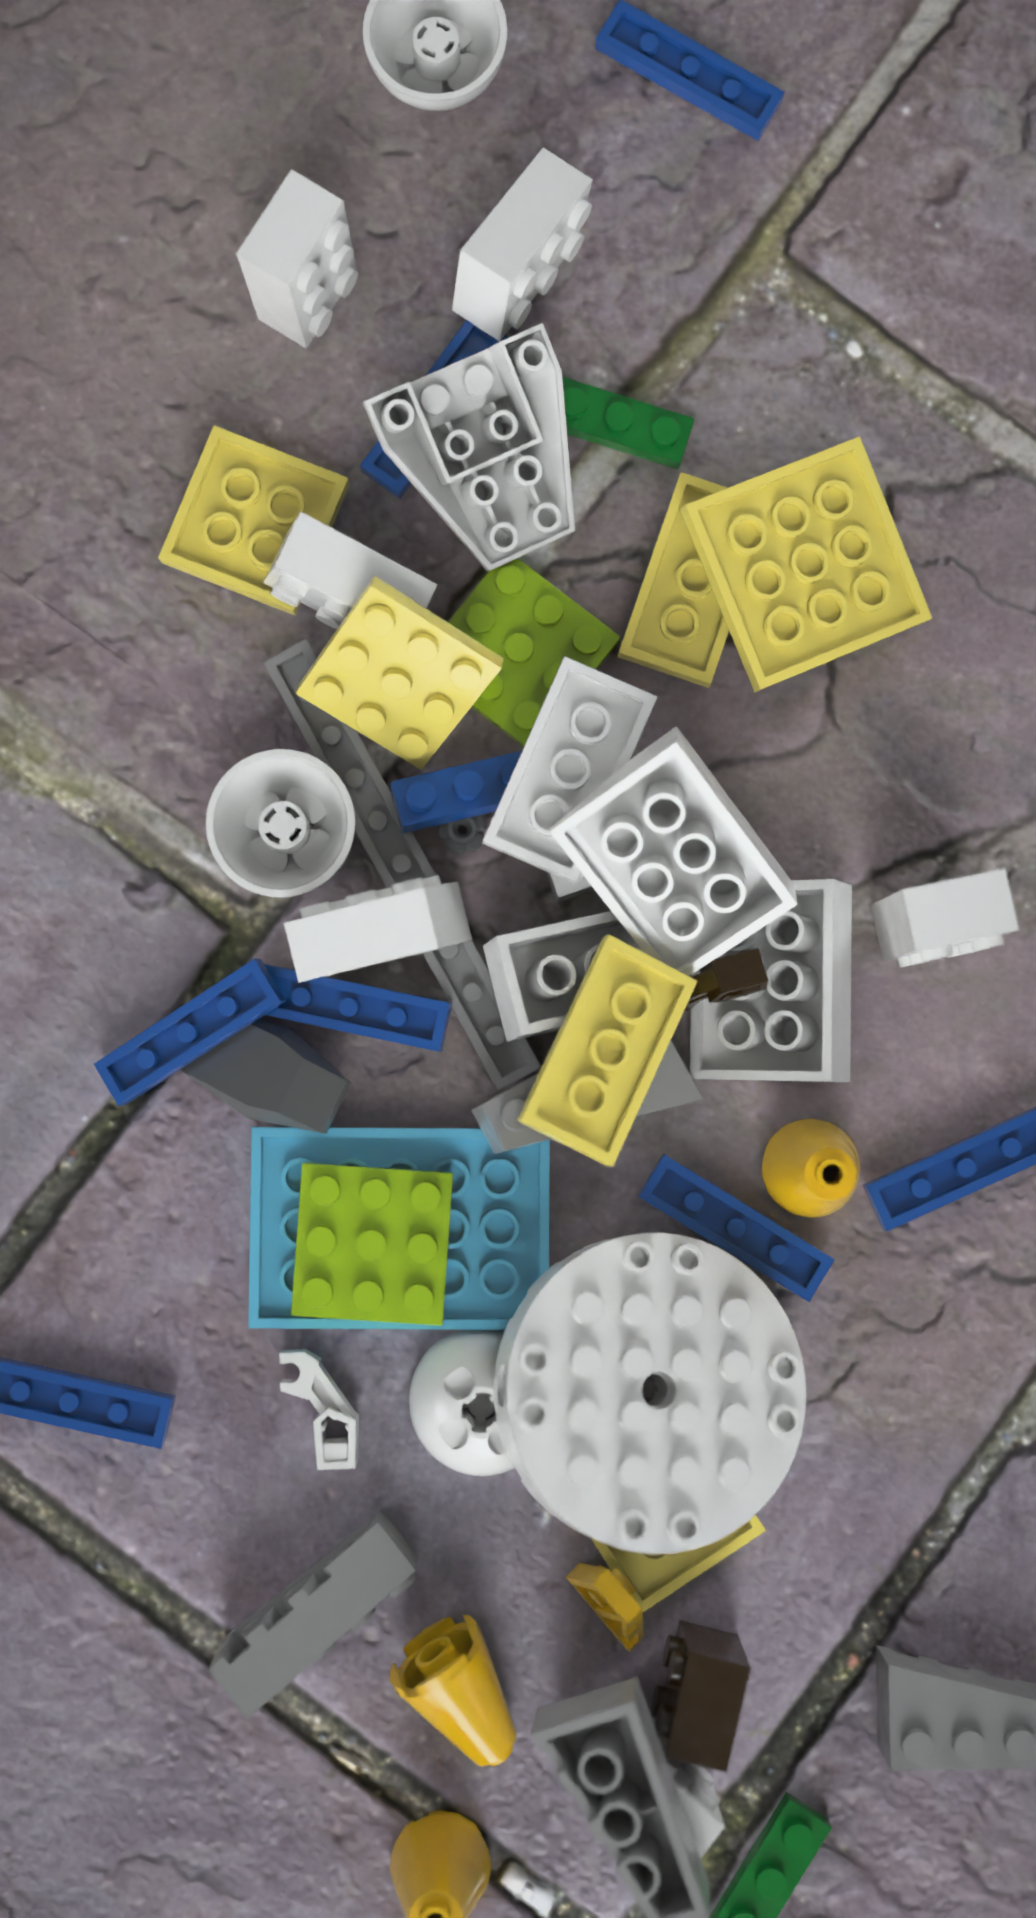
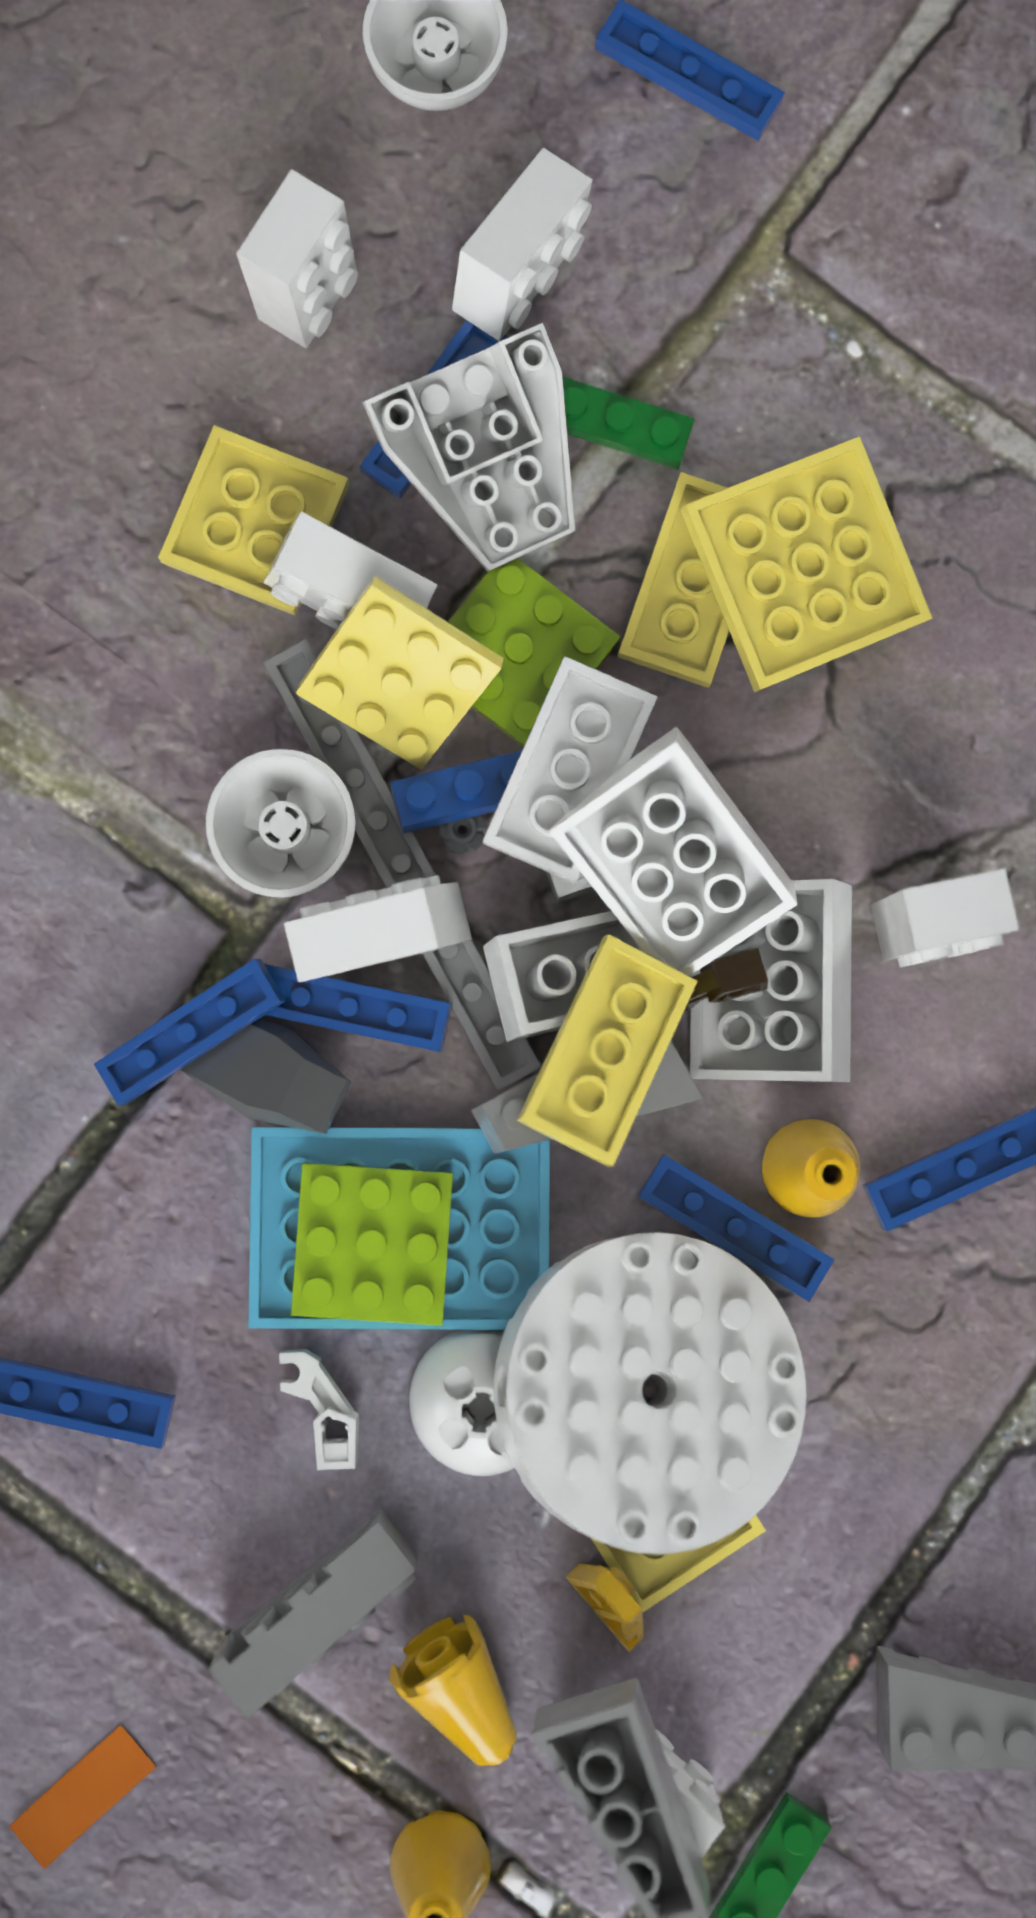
dark brown brick [651,1620,751,1773] -> none
none -> orange sticker [9,1725,156,1870]

